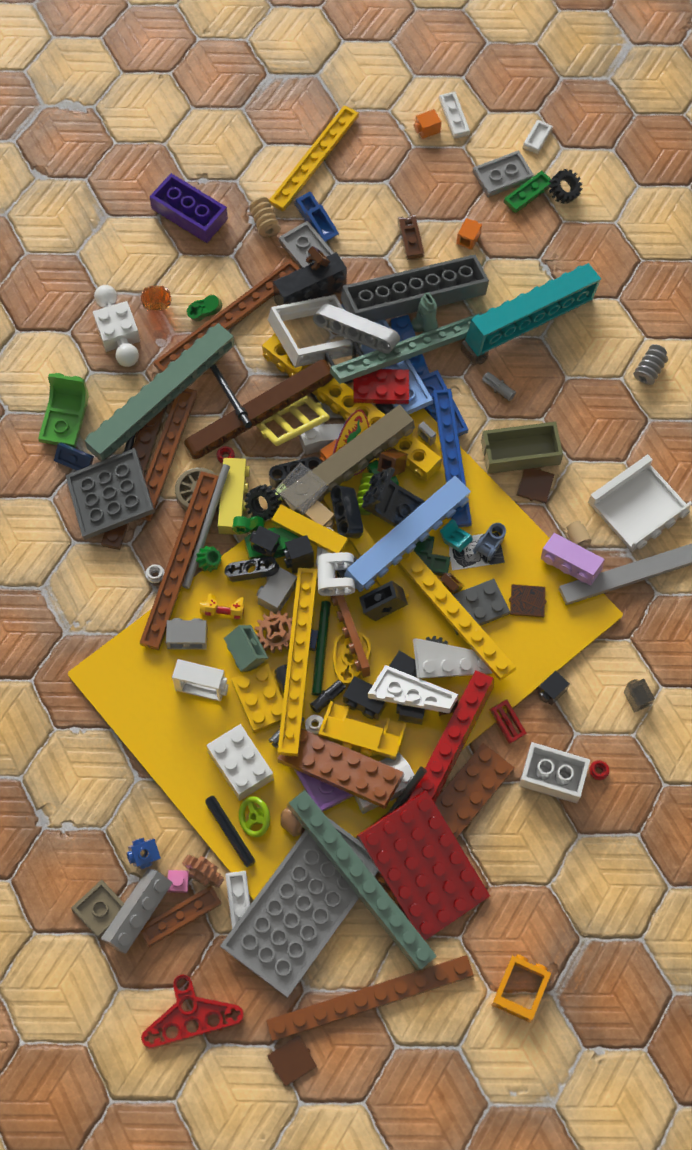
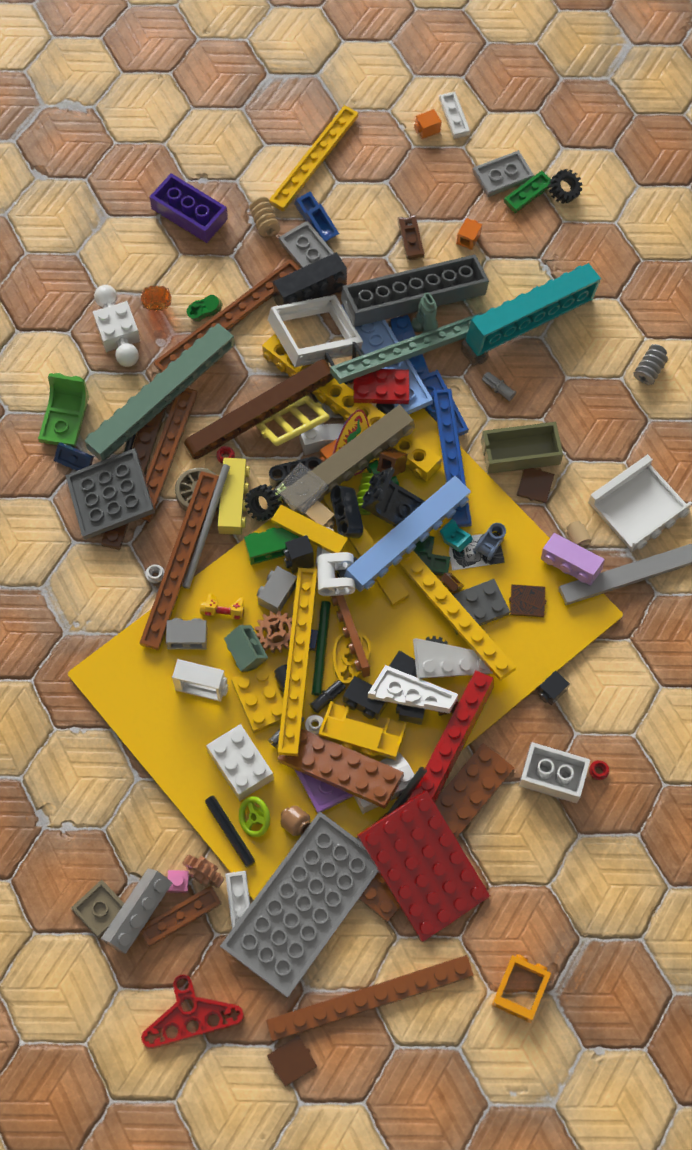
blue brick [126,838,161,869] -> none
green piece [196,546,222,572] -> none
black bar [210,363,252,428] -> none
black beam [224,557,279,582] -> none
green piece [232,516,265,535] -> none
black brick [249,526,281,557] -> none
sand green brick [287,790,437,971] -> none
reddish brown tile [306,246,330,270] -> none
light grey beam [313,304,400,354] -> none
black brick [359,581,408,621] -> none
light grey tile [418,421,436,446] -> none
red tile [489,699,527,744] -> none
white tile [523,120,553,154] -> none
clear smoke brick [624,679,655,713] -> none

